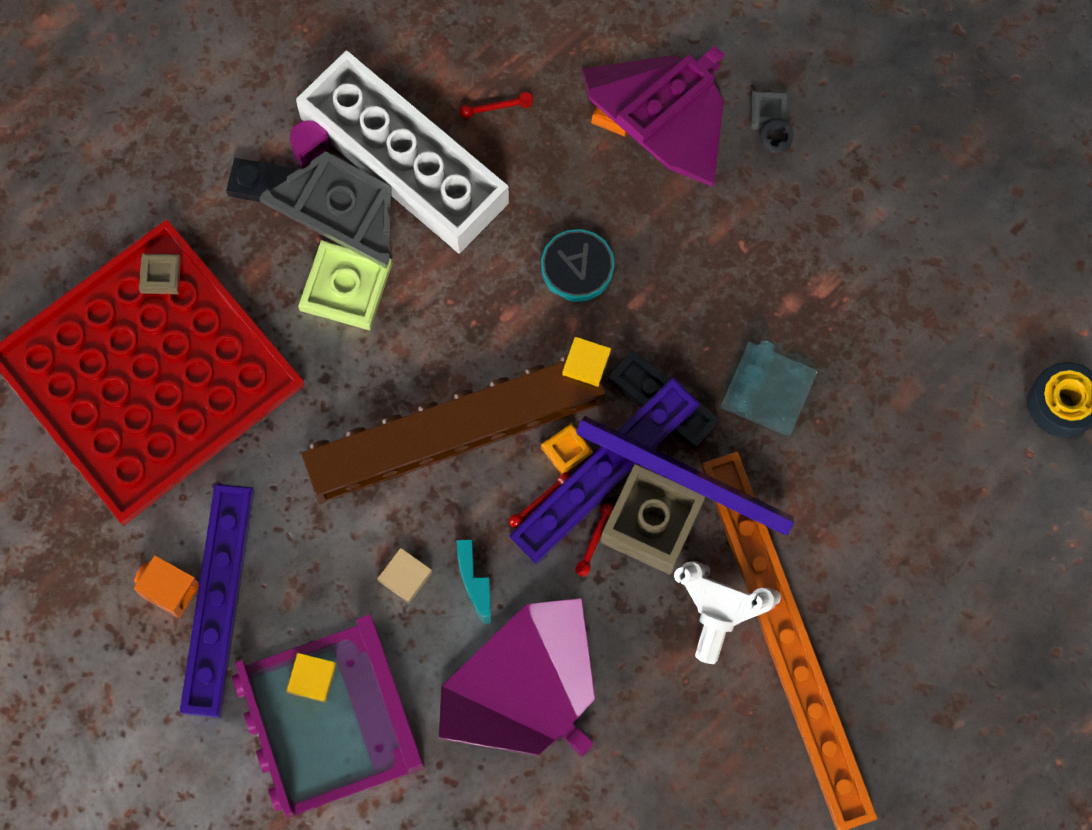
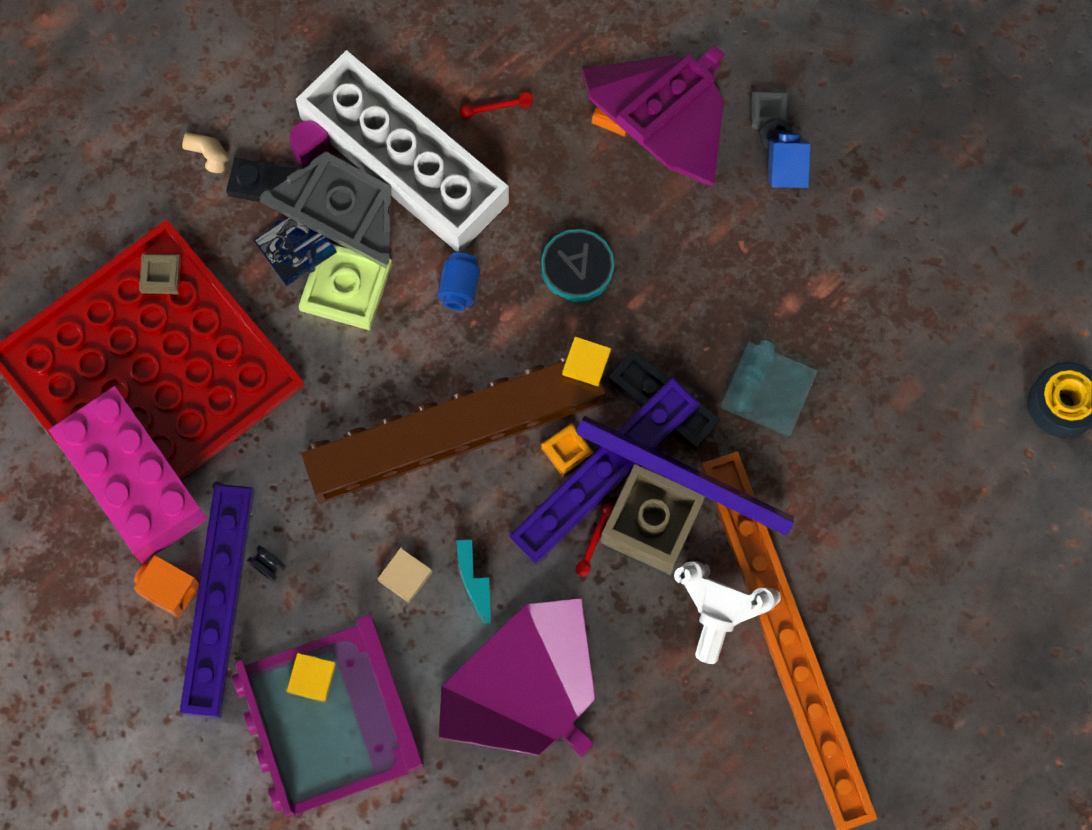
red hinge [509,472,571,529] -> none
none -> dark pink brick [49,386,207,564]
none -> tan arm [182,132,228,173]
none -> black bush [246,545,286,582]
none -> piece [254,217,337,286]
none -> blue brick [437,253,480,311]
none -> blue brick [767,132,811,188]

